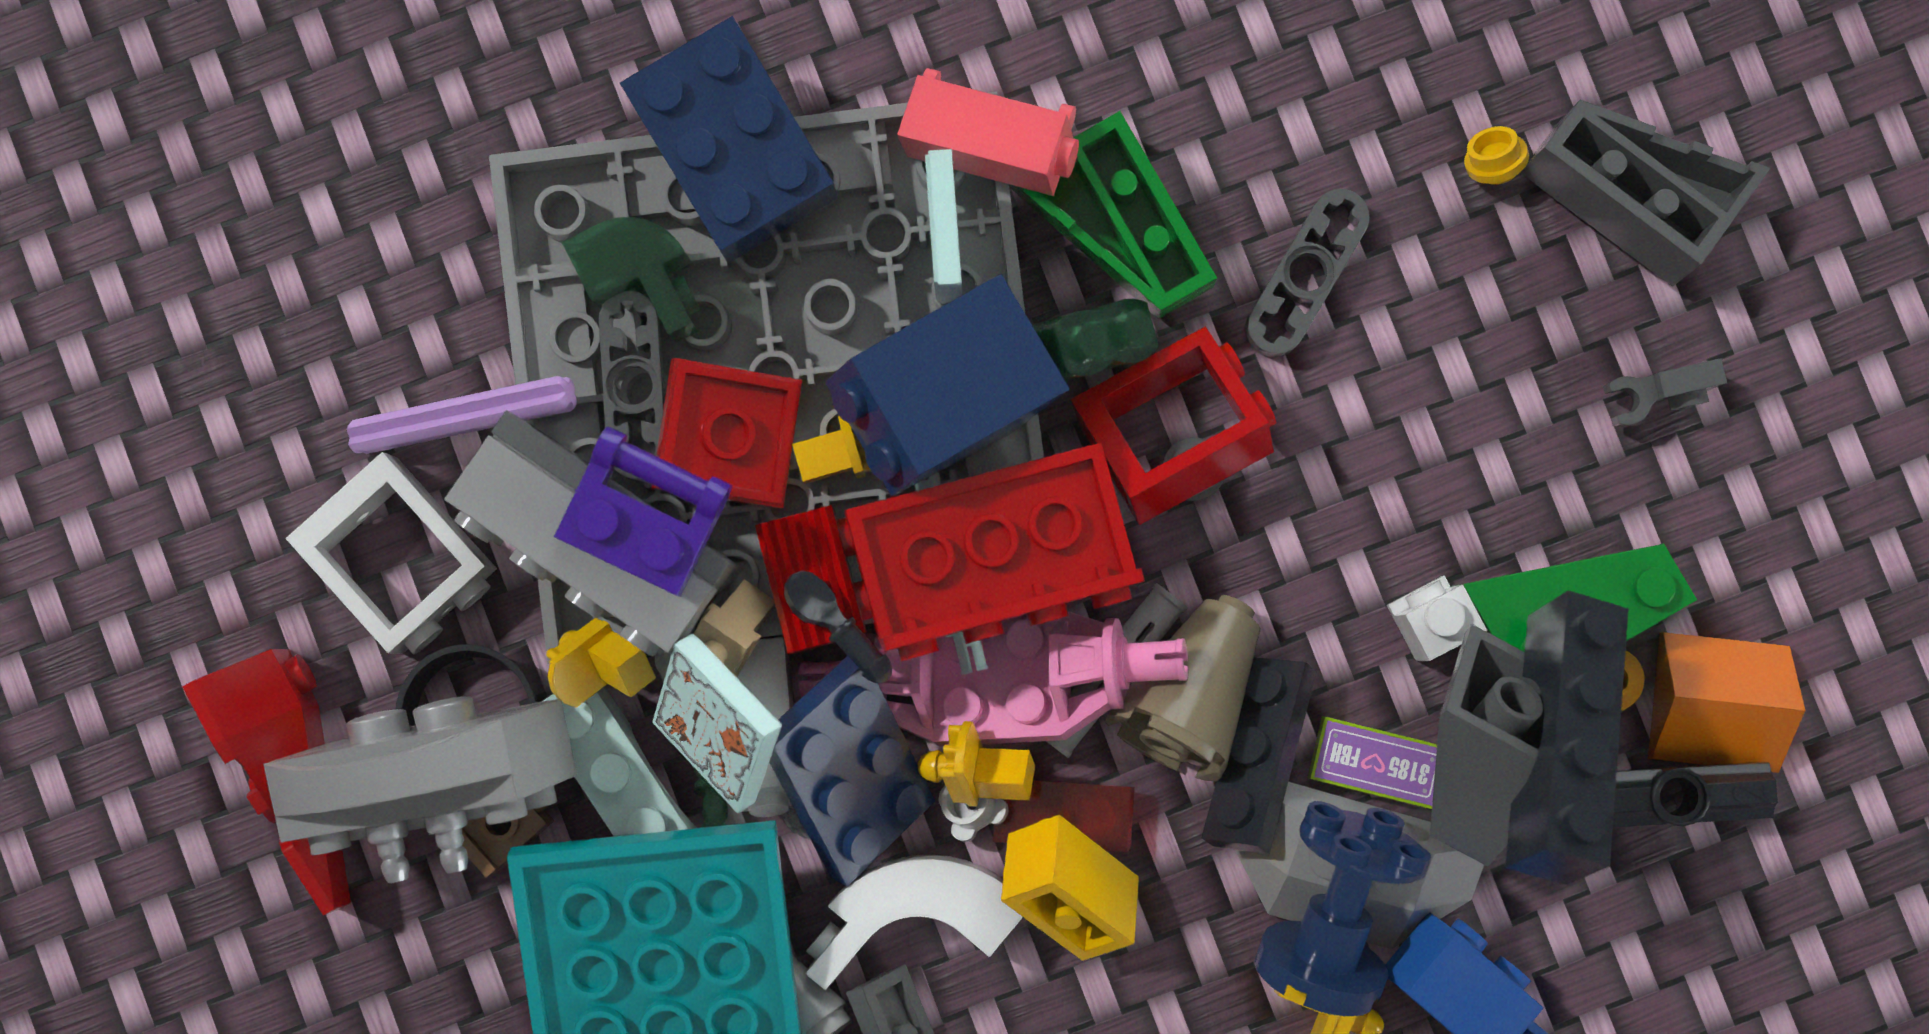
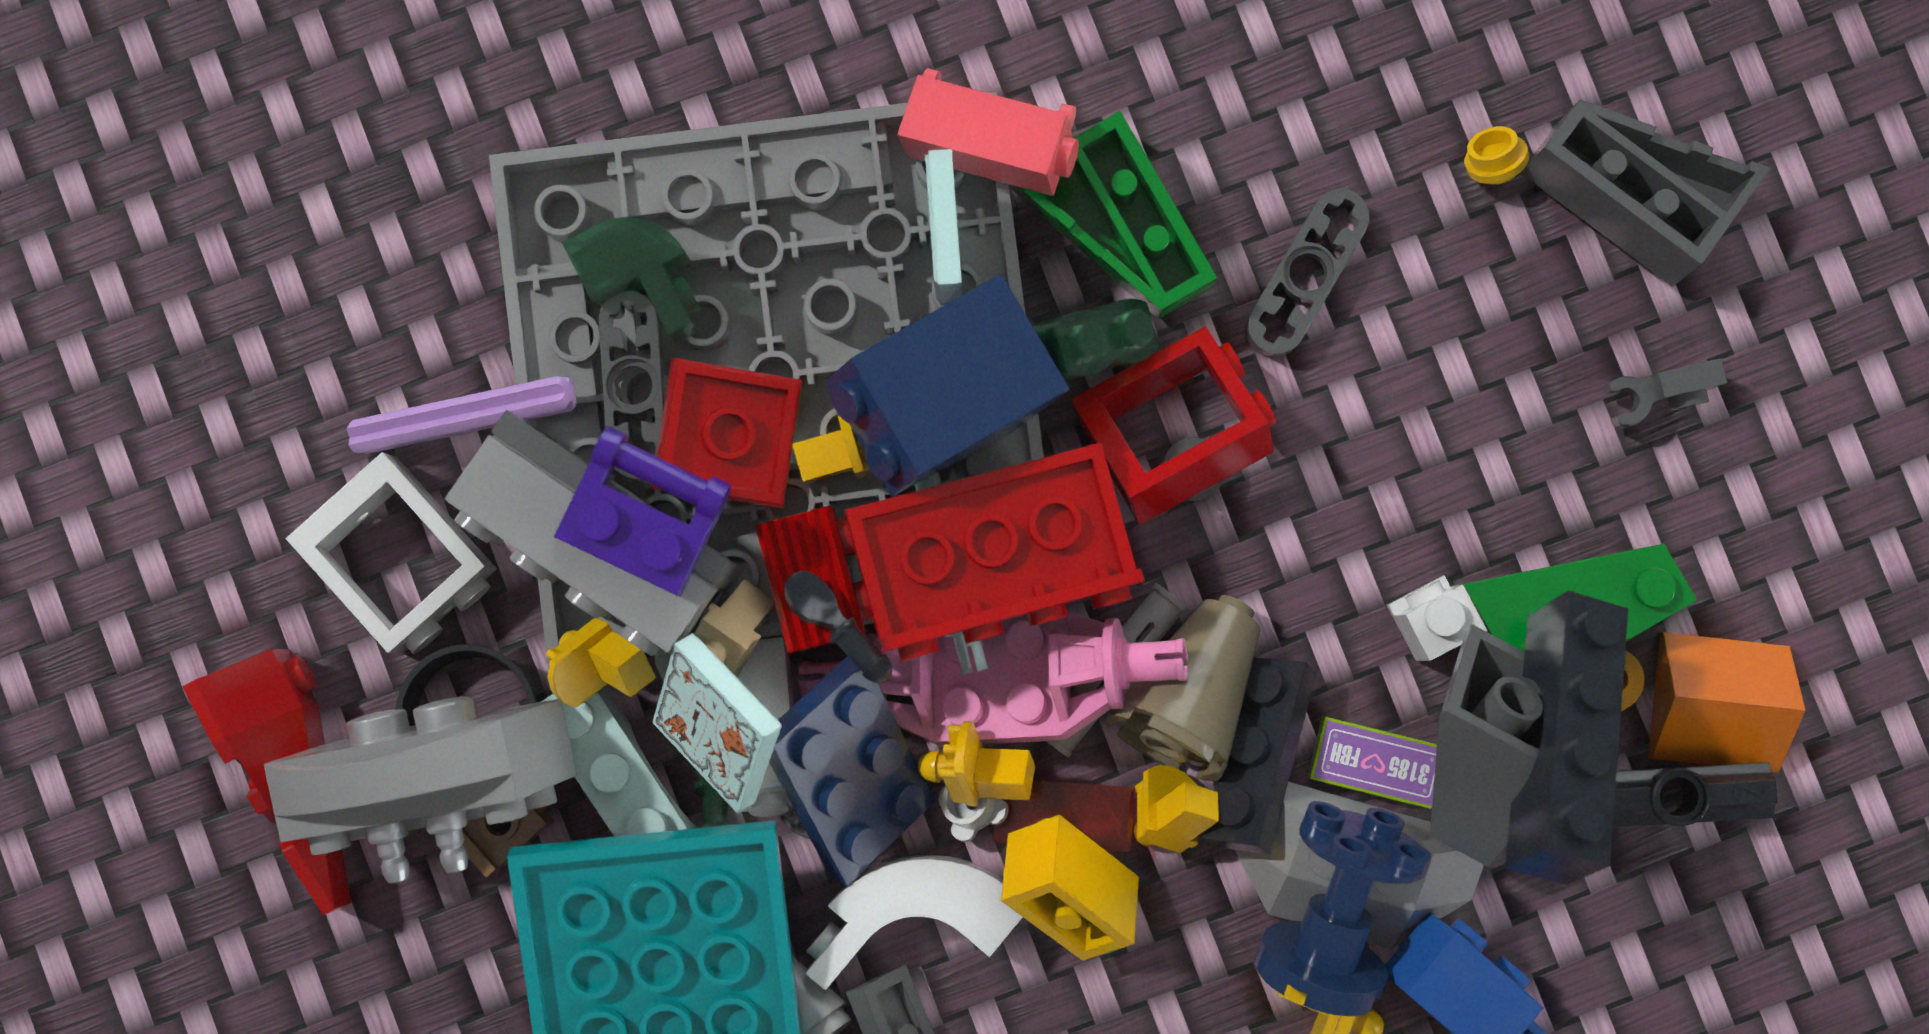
dark blue brick [620,16,838,263] -> none
none -> yellow piece [1133,765,1219,853]

